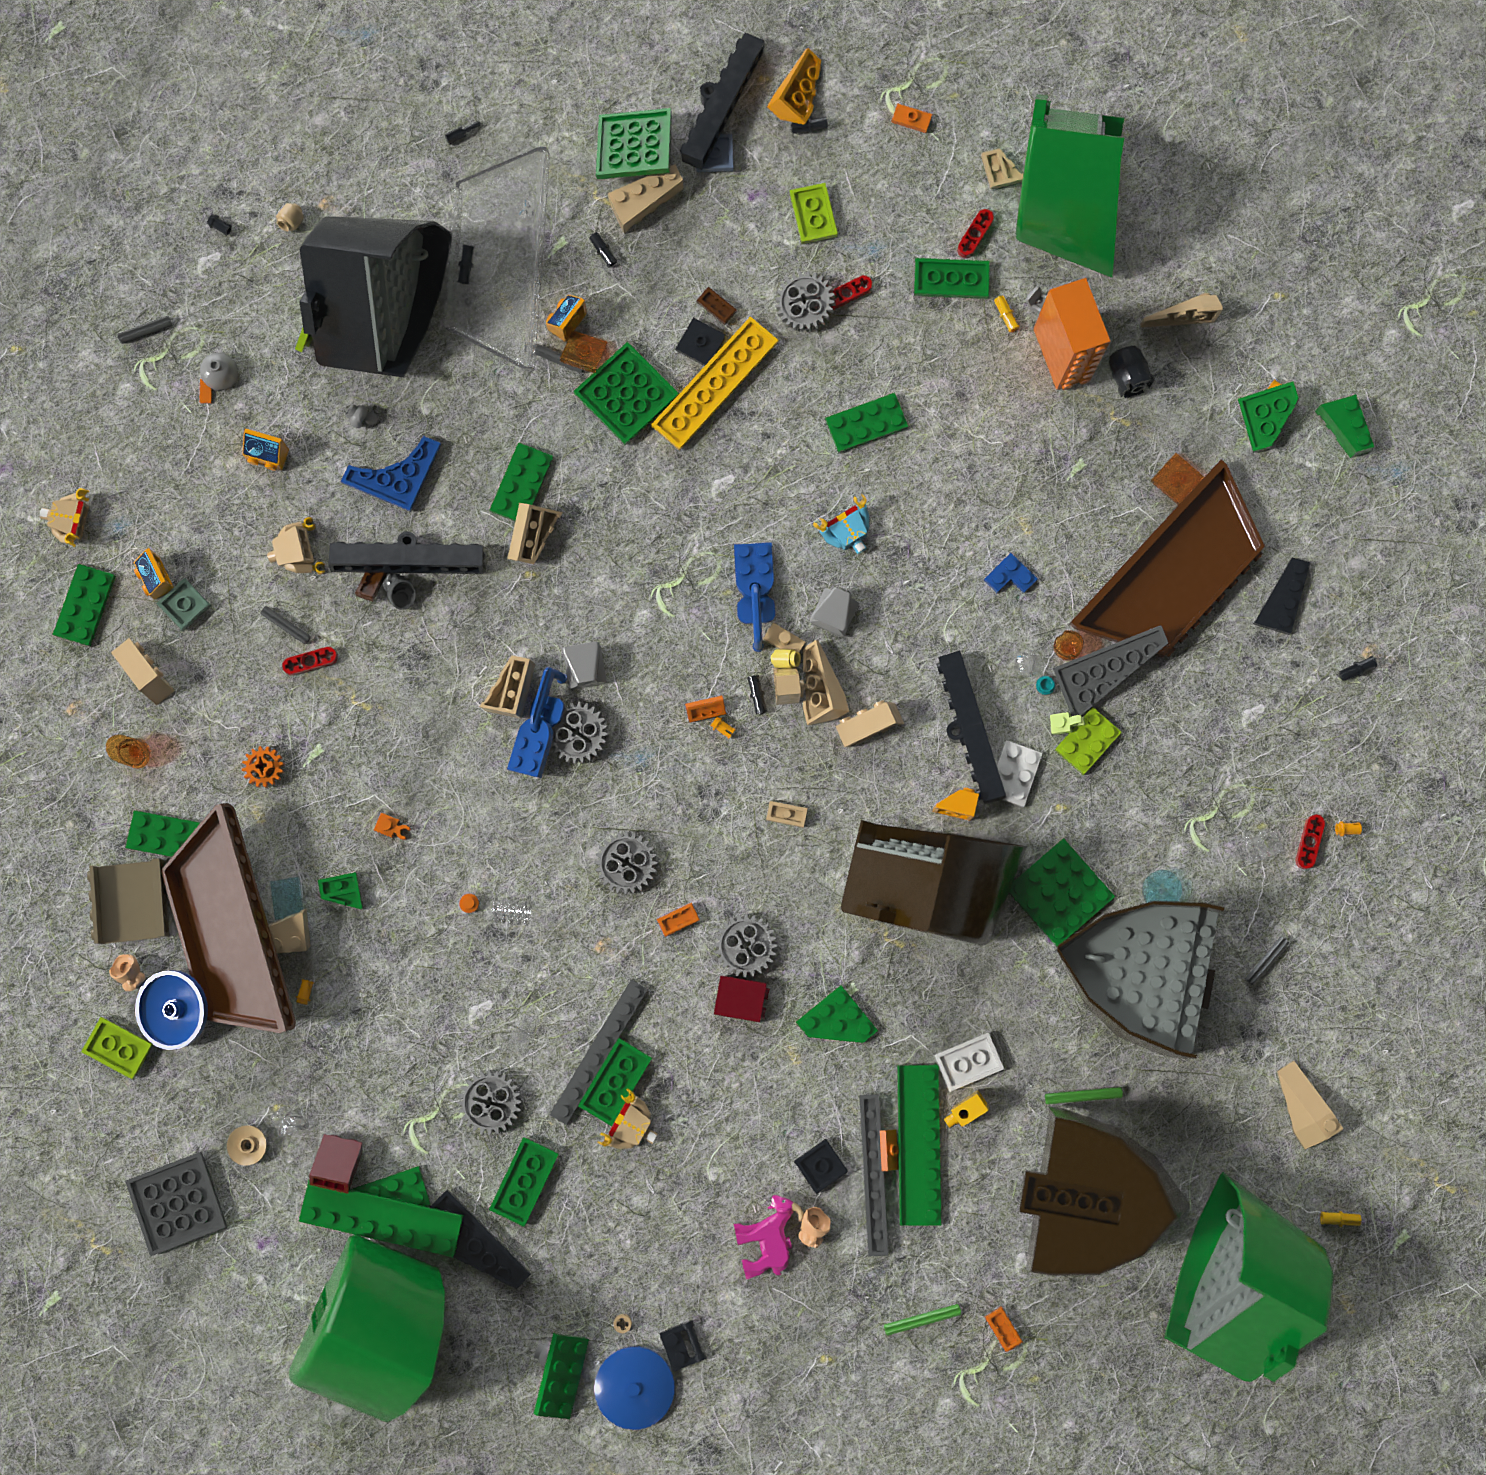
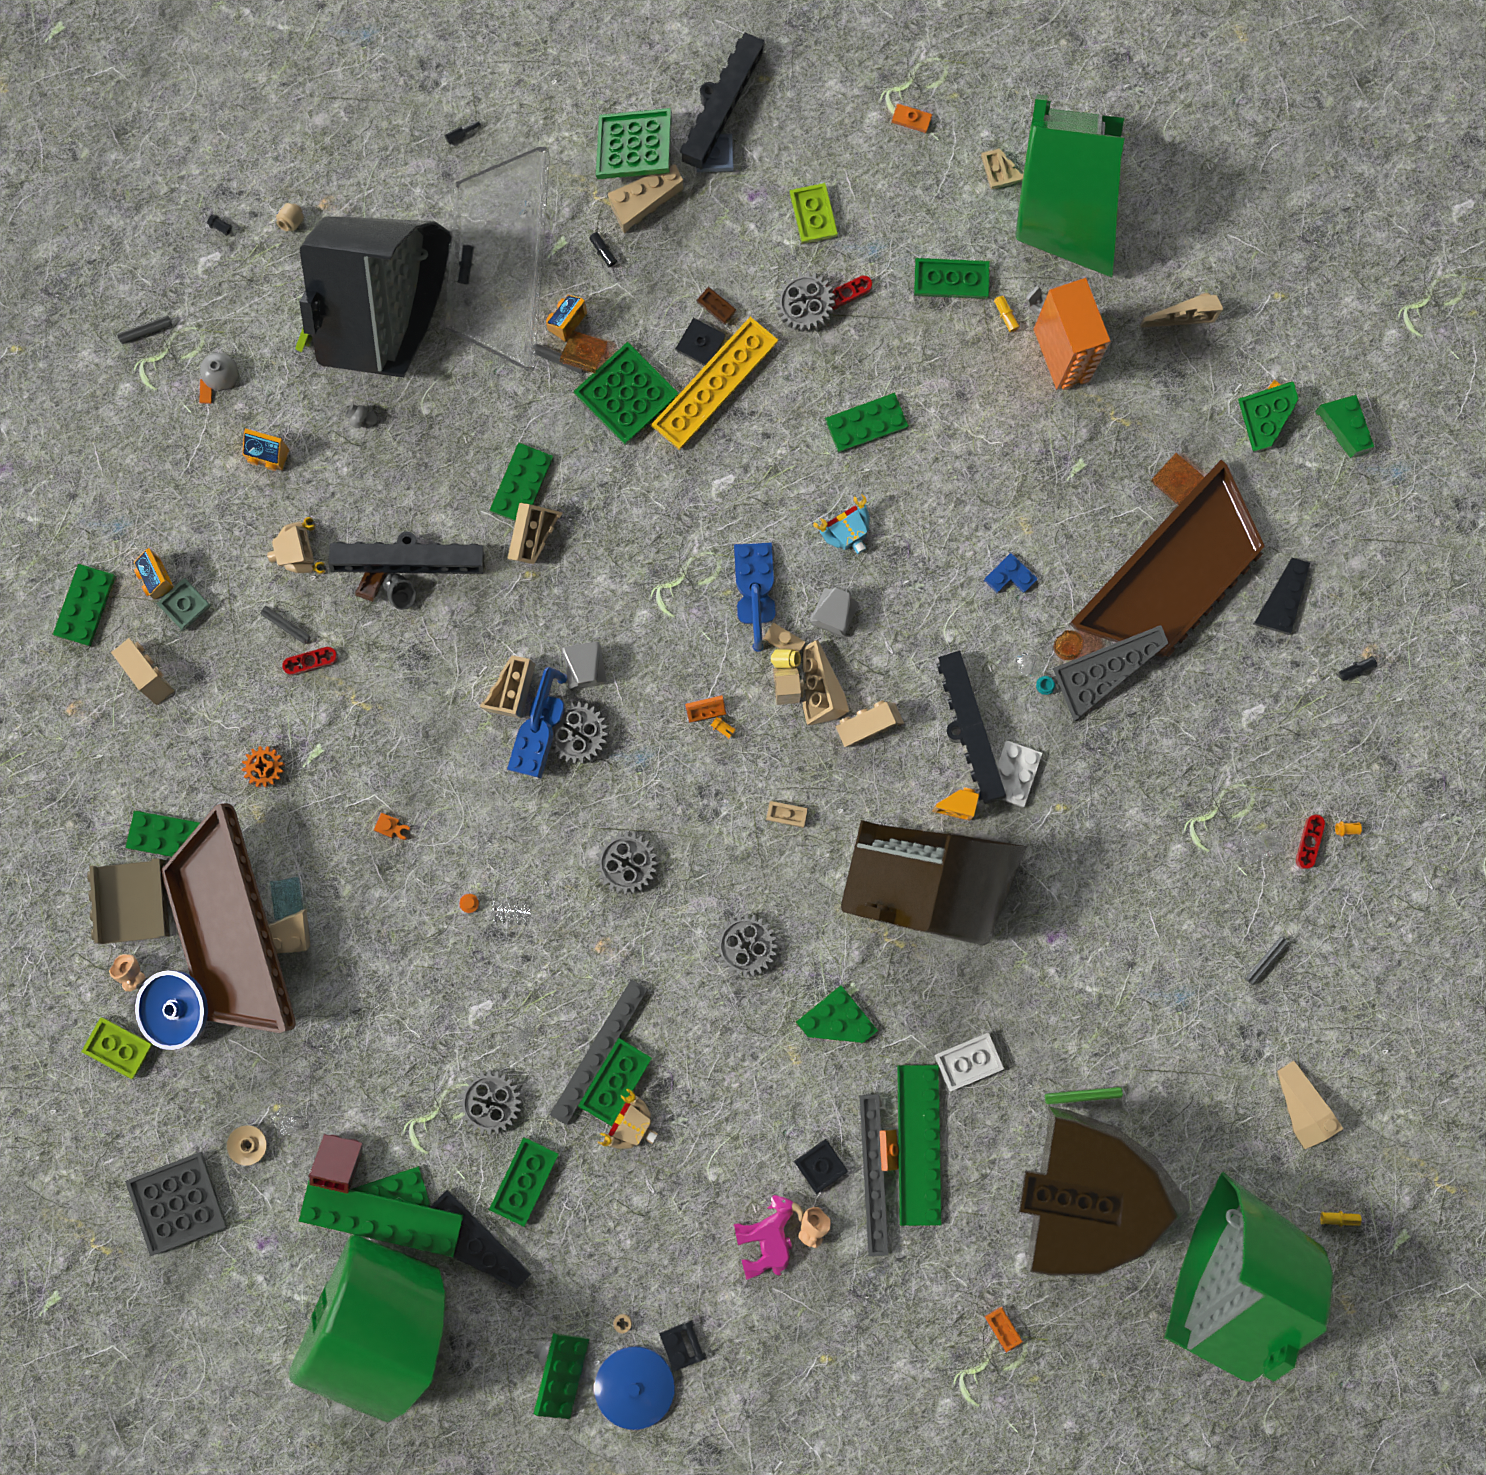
tan torso [40,488,90,547] -> none
clear orange piece [106,734,151,769] -> none
light orange pin [295,979,314,1005] -> none
green wing [318,872,364,910] -> none
blue plate [341,436,441,512] -> none
orange plate [657,902,700,937] -> none
dark red brick [714,975,770,1023] -> none
black pin [747,675,768,715] -> none
light orange wedge [767,48,821,125] -> none
black axle [791,117,828,134] -> none
bright green axle [884,1304,961,1335] -> none
yellow torso [944,1090,989,1129] -> none
red beam [957,209,994,258] -> none
green plate [1009,838,1115,947] -> none
yellowish green plate [1050,712,1085,735] -> none
lime plate [1055,707,1121,775] -> none
light grey piece [1057,901,1225,1059] -> none
black piece [1108,345,1156,398] -> none
clear light blue plate [1142,870,1182,903] -> none

